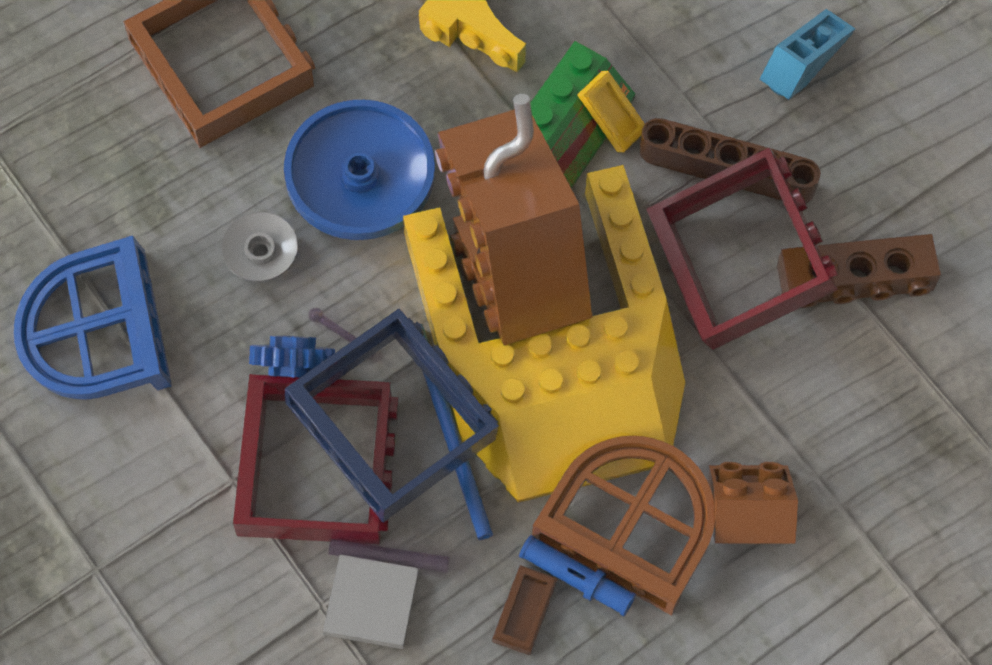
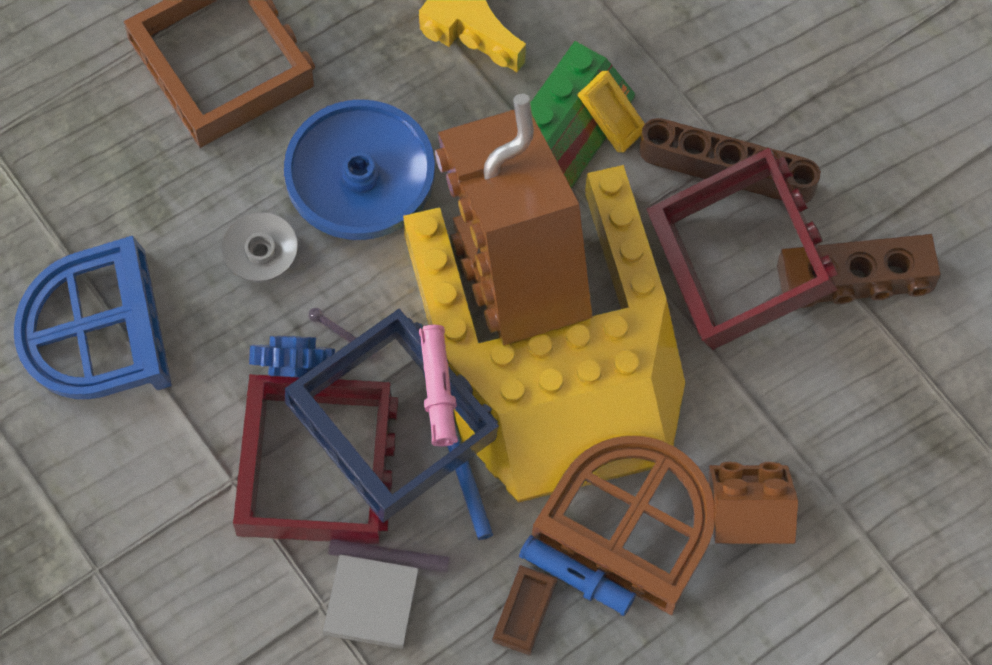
dark azure slope [759,9,855,100] -> none
none -> bright pink pin [419,325,458,447]

